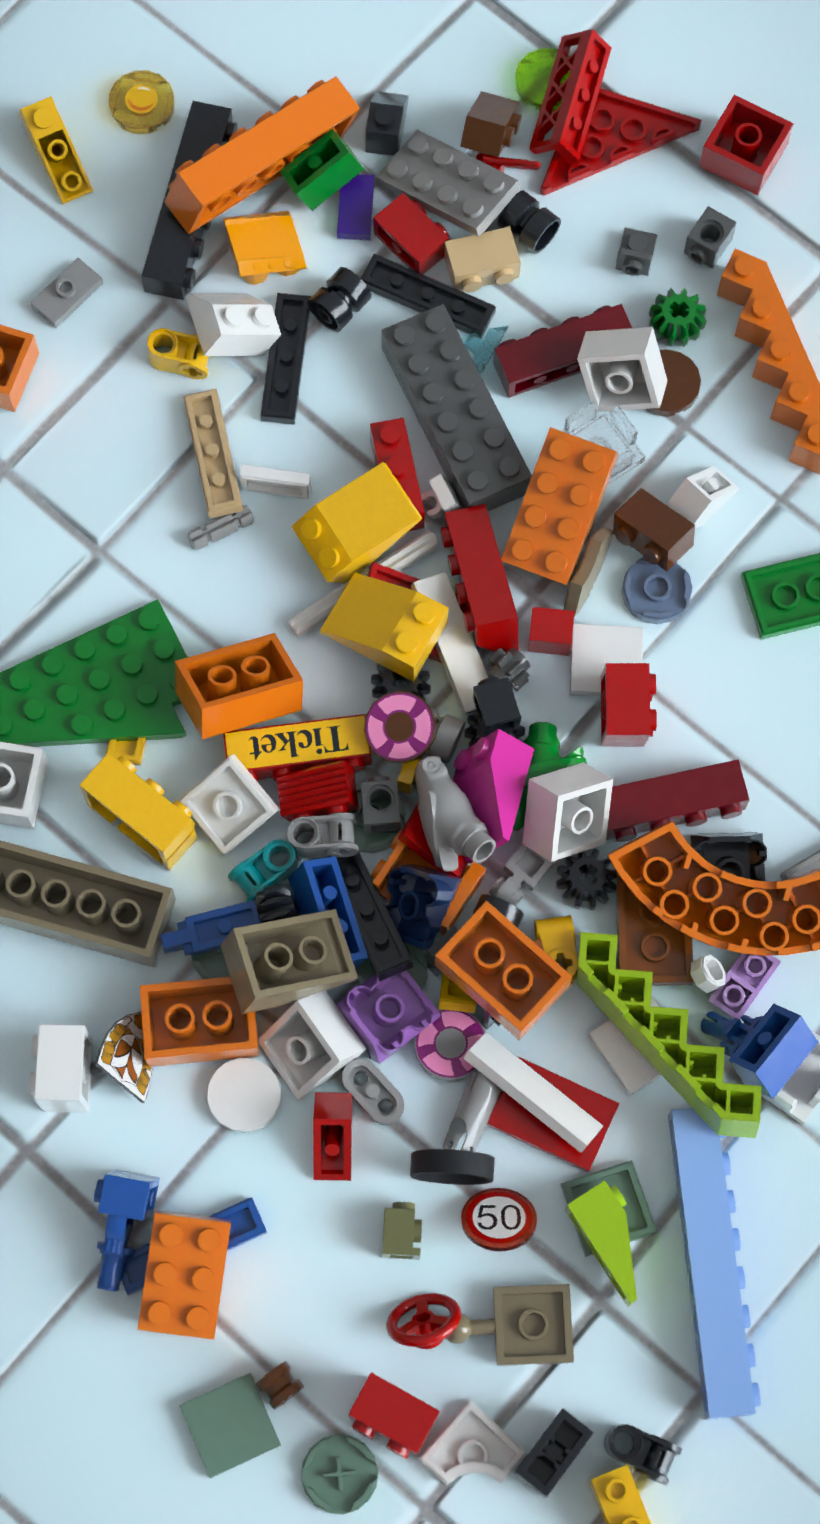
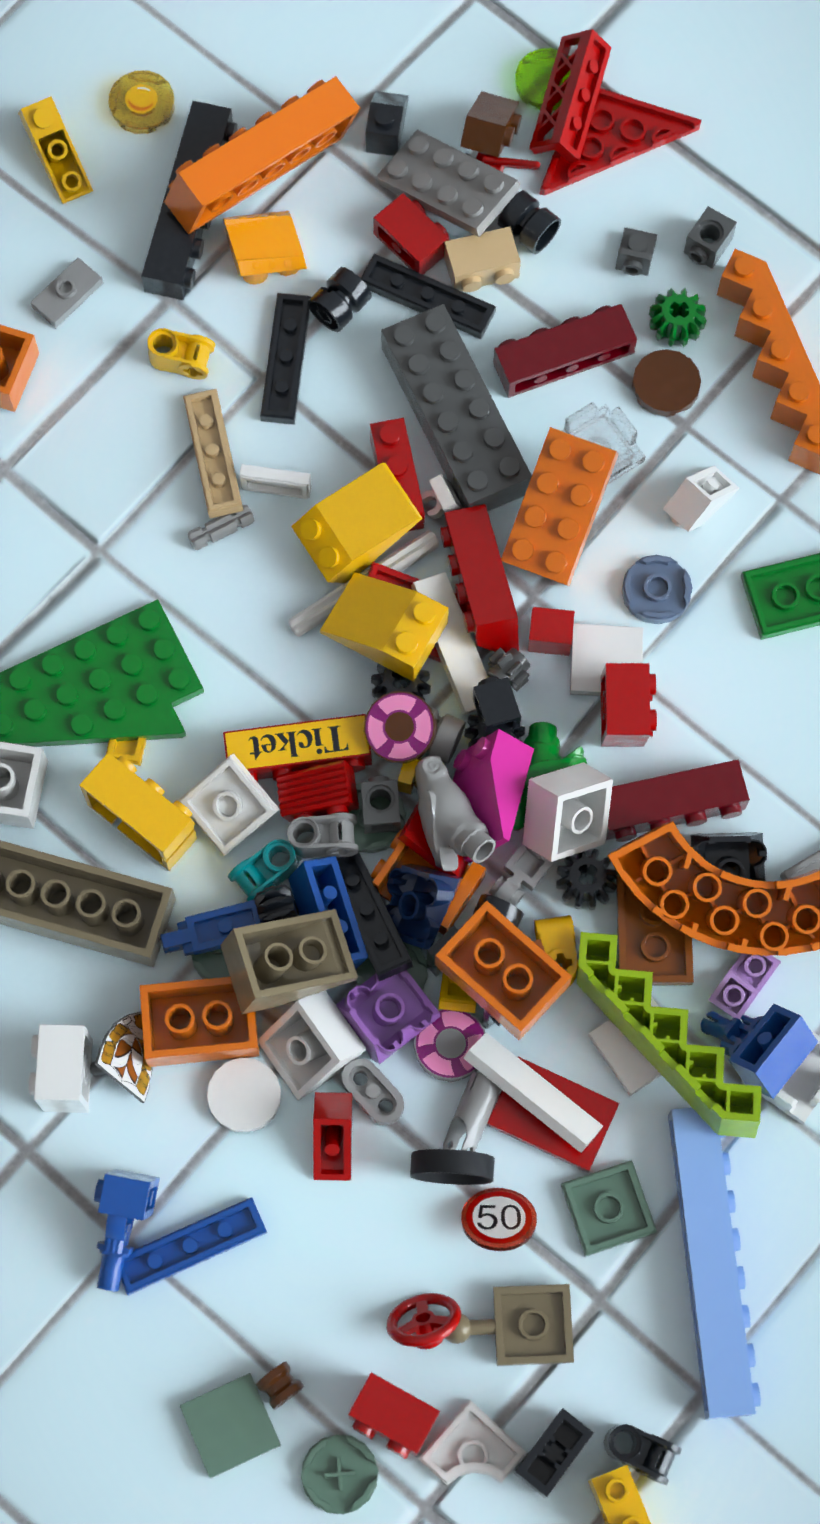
orange brick [137,1210,231,1340] -> none
orange brick [175,633,303,739] -> none
white slope [186,293,281,356] -> none
green brick [280,129,364,211] -> none
dark purple tile [337,174,374,240] -> none
olive brick [382,1202,422,1260] -> none
clear light blue piece [465,325,509,373] -> none
dark tan tile [563,526,614,617] -> none
lime slope [565,1180,637,1307] -> none
white brick [577,327,667,412] -> none
reddish brown brick [613,488,695,571] -> none
white tile [690,954,726,993] -> none
red brick [699,94,794,196] -> none

